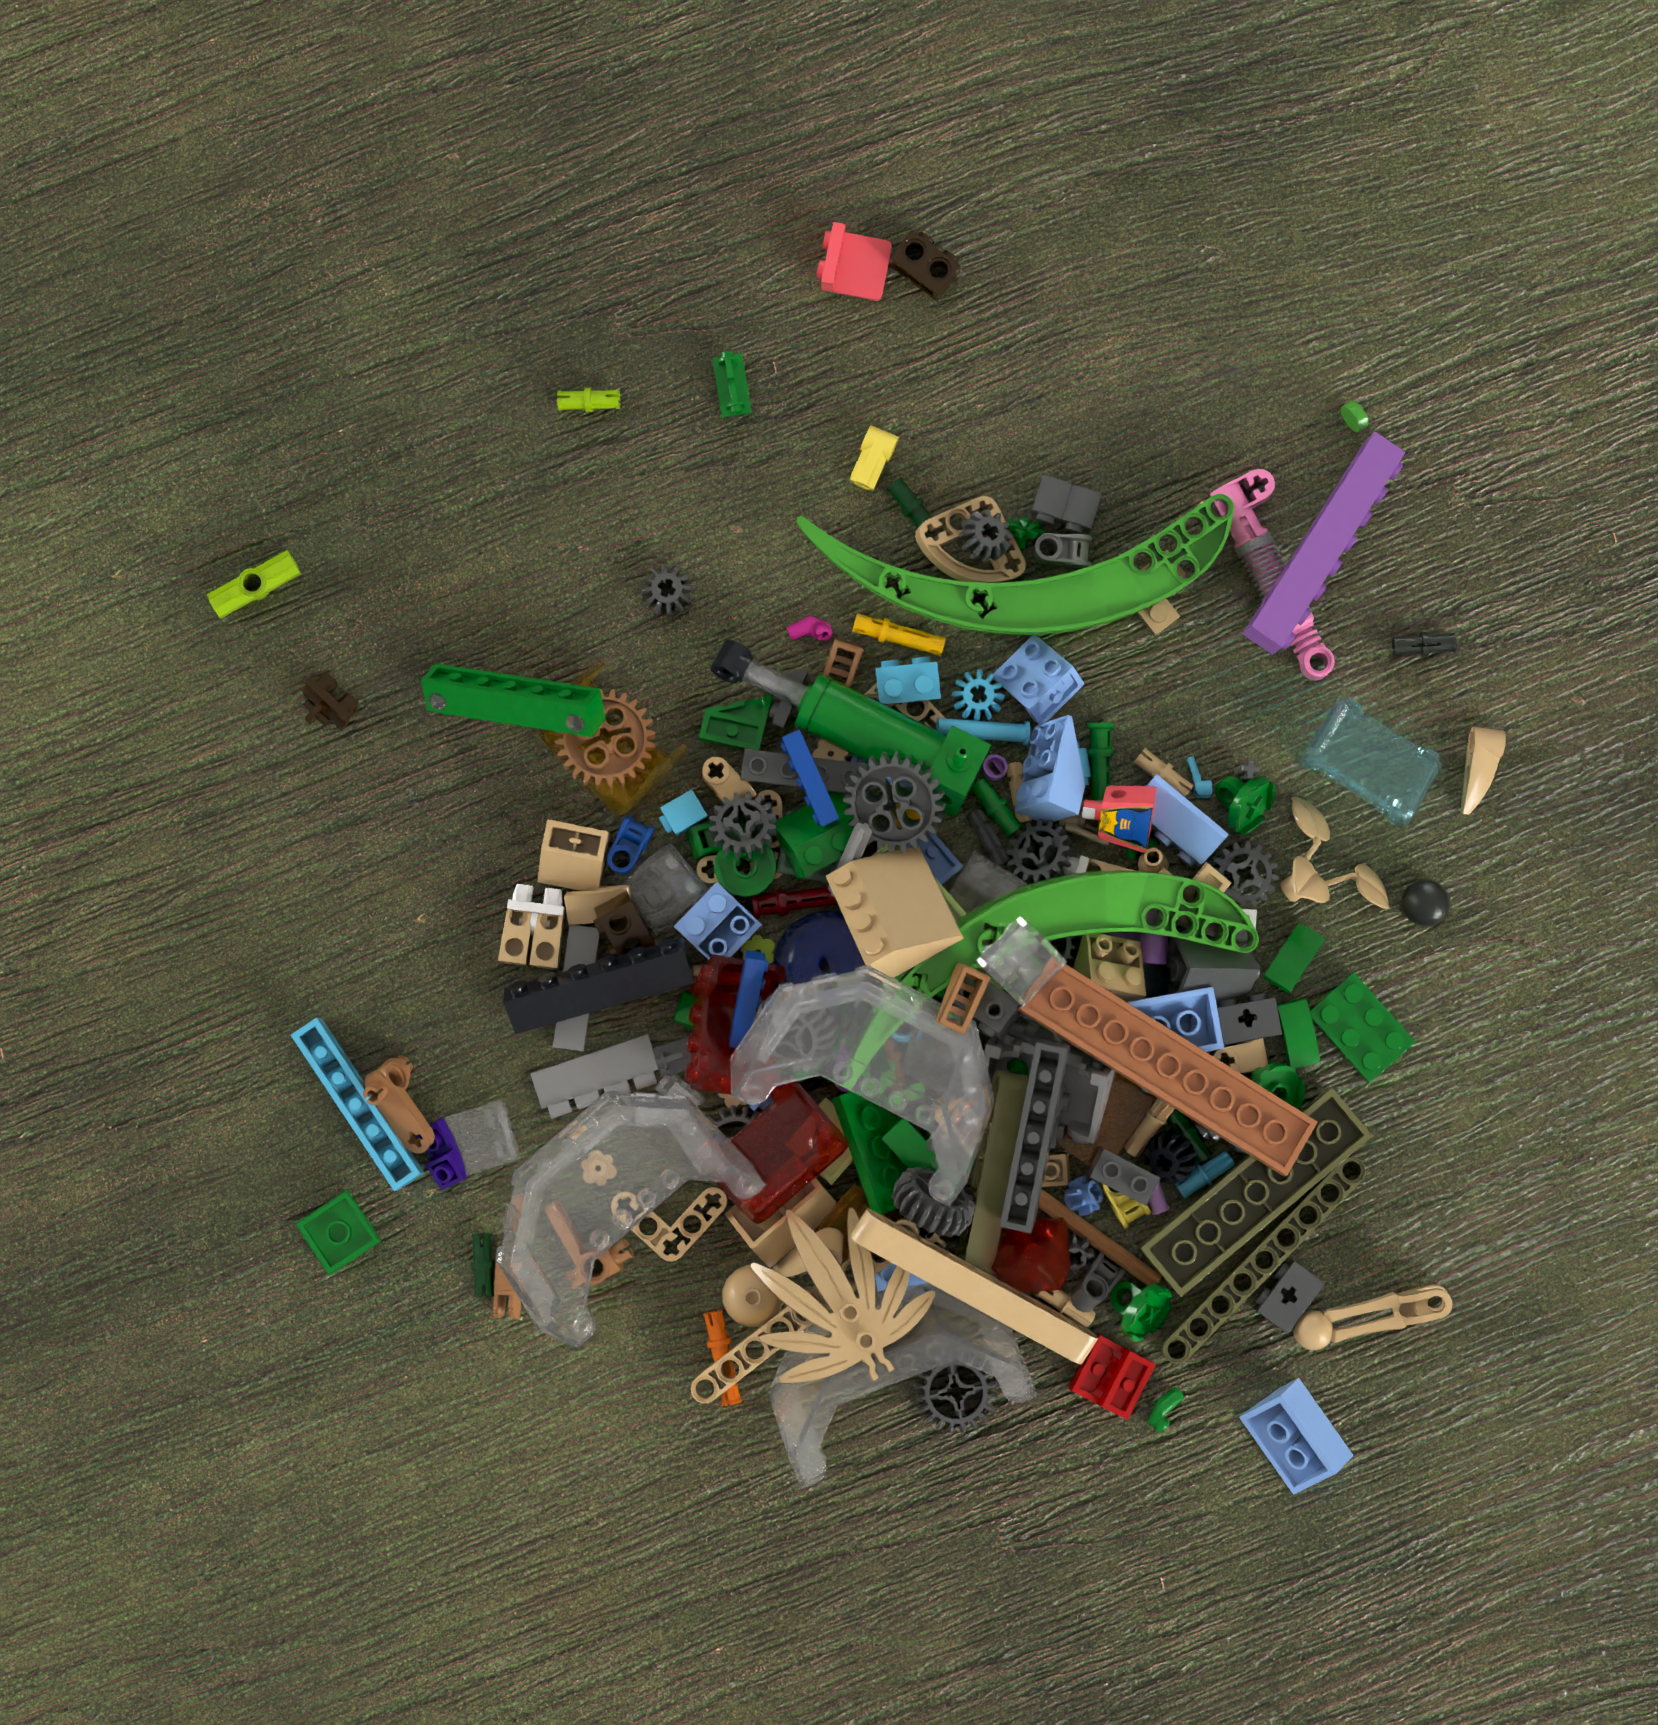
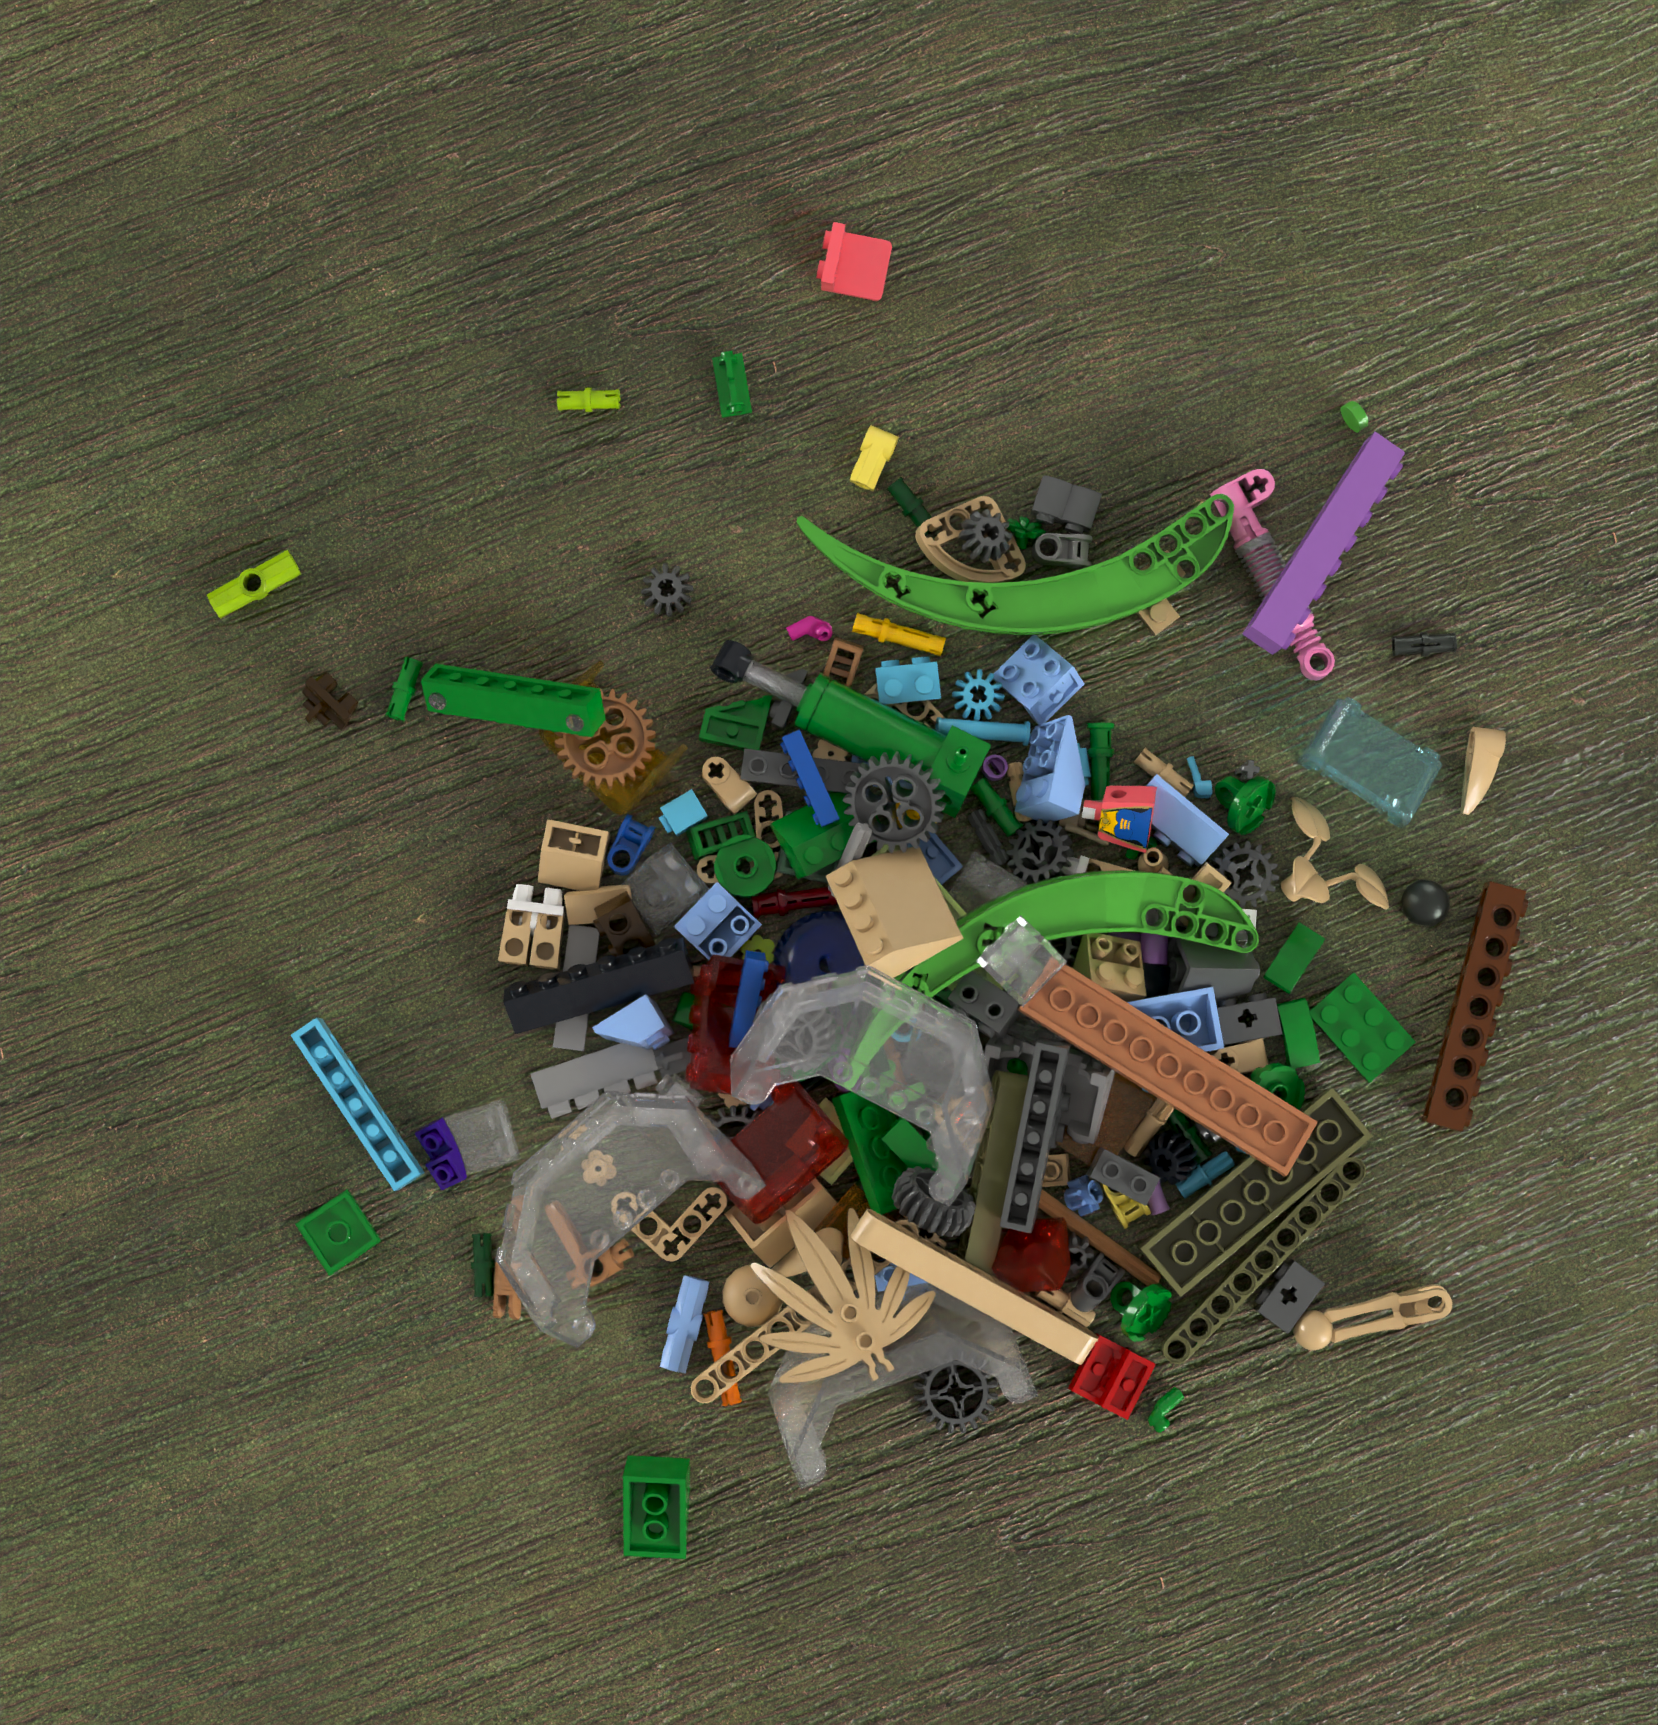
medium nougat piece [363,1056,435,1153] -> none
dark grey gear [709,792,777,859] -> none
dark brown brick [889,230,961,302] -> none
medium nougat slope [935,962,991,1035] -> none
light blue slope [1239,1378,1354,1495] -> none
none -> green pin [385,657,423,722]
none -> light blue slope [592,994,674,1050]
none -> green slope [623,1455,690,1559]
none -> light blue piece [660,1275,710,1373]
none -> reddish brown brick [1421,881,1528,1132]

